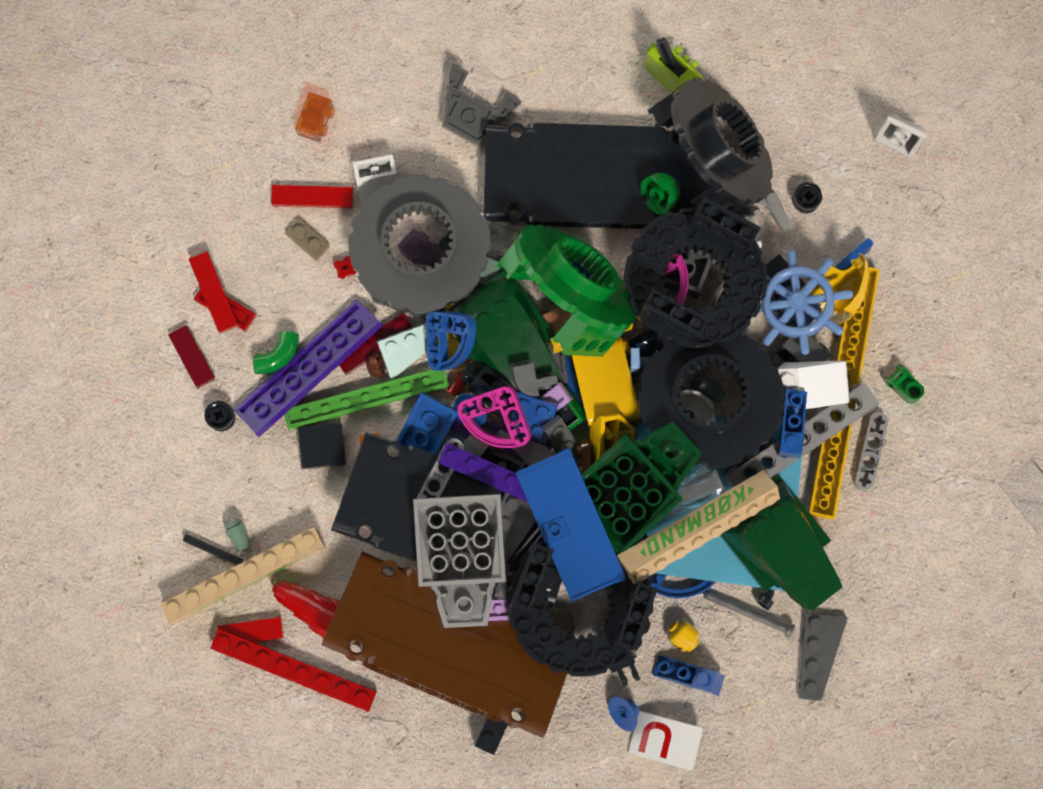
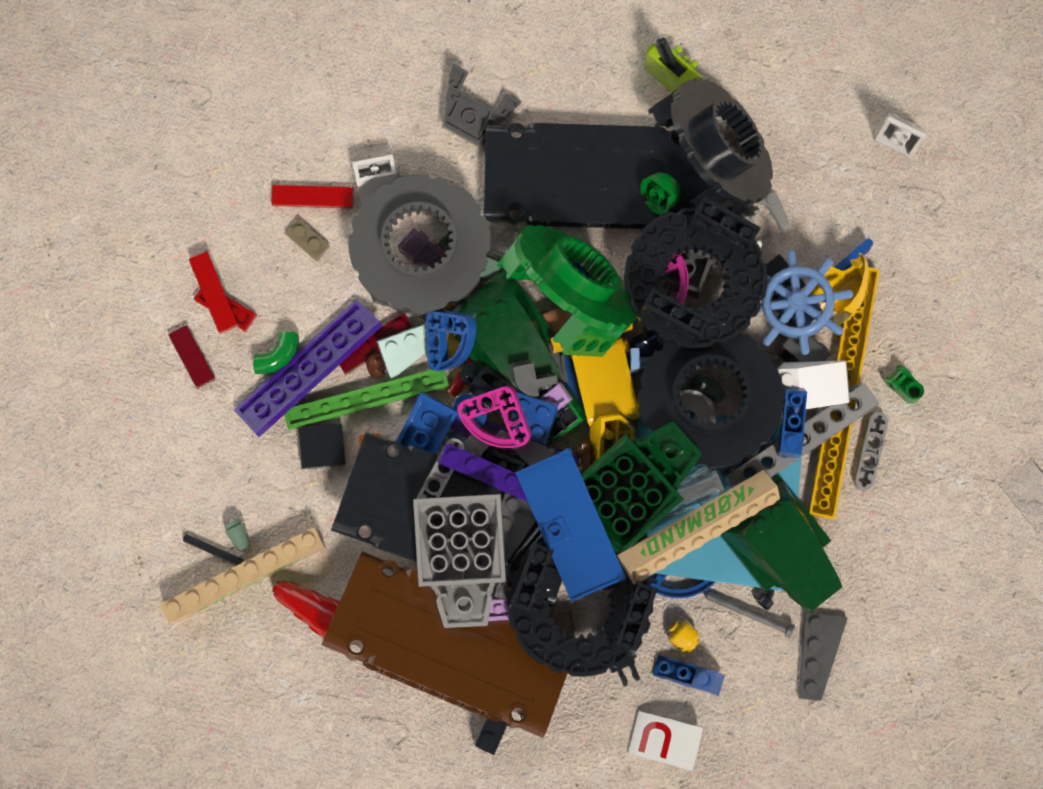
black wheel [204,401,236,432] -> none
red plate [210,628,377,712] -> none
red tile [218,617,284,642] -> none
clear orange brick [295,92,335,142] -> none
red plate [333,256,357,279] -> none
dark grey plate [541,415,578,454] -> none
blue piece [608,696,639,731] -> none
black wheel [792,182,823,214] -> none

